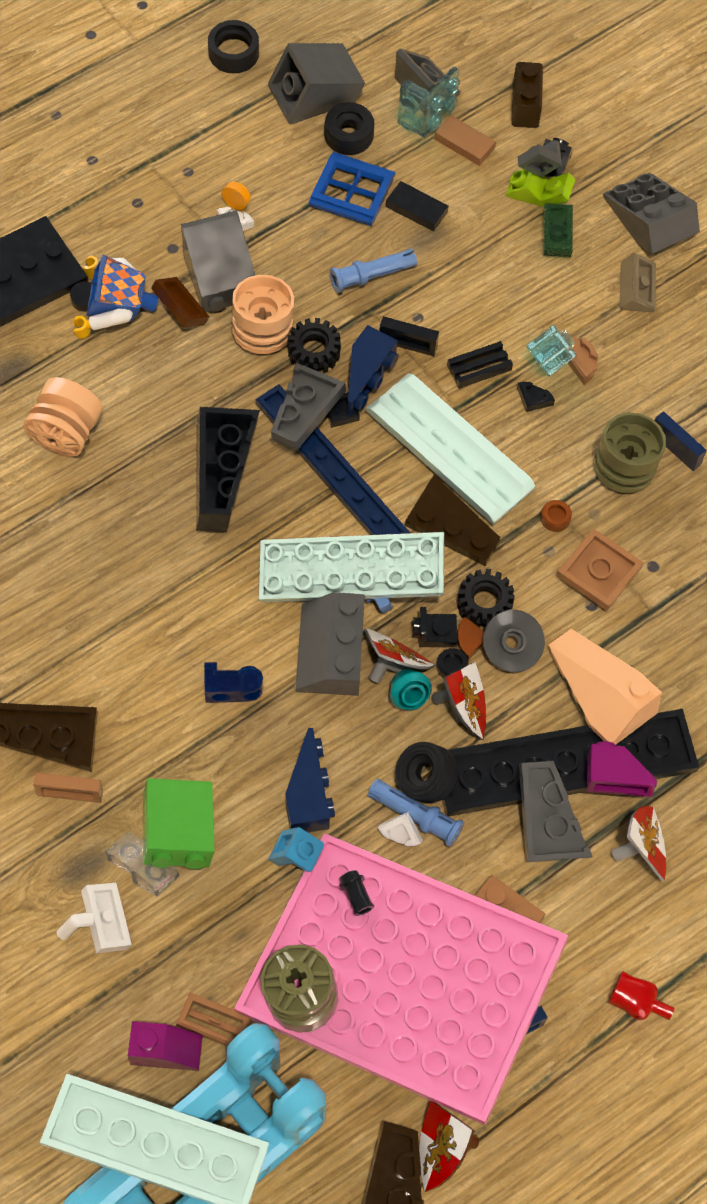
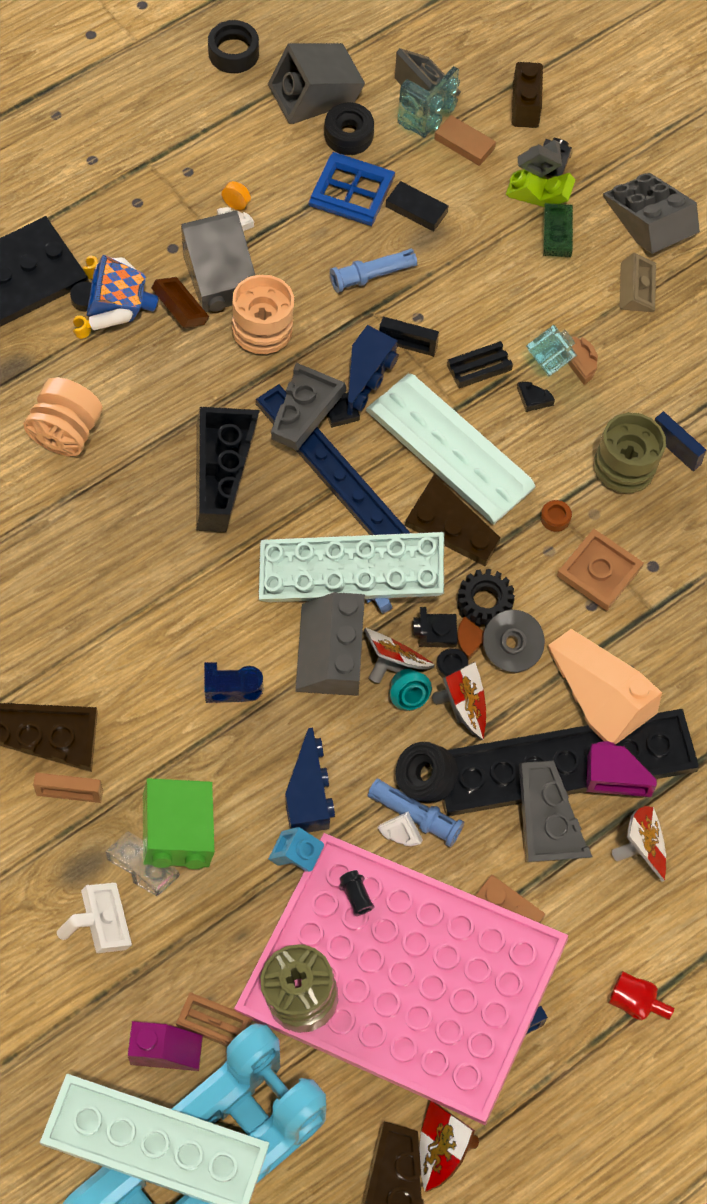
black tyre [288,318,341,373] -> none

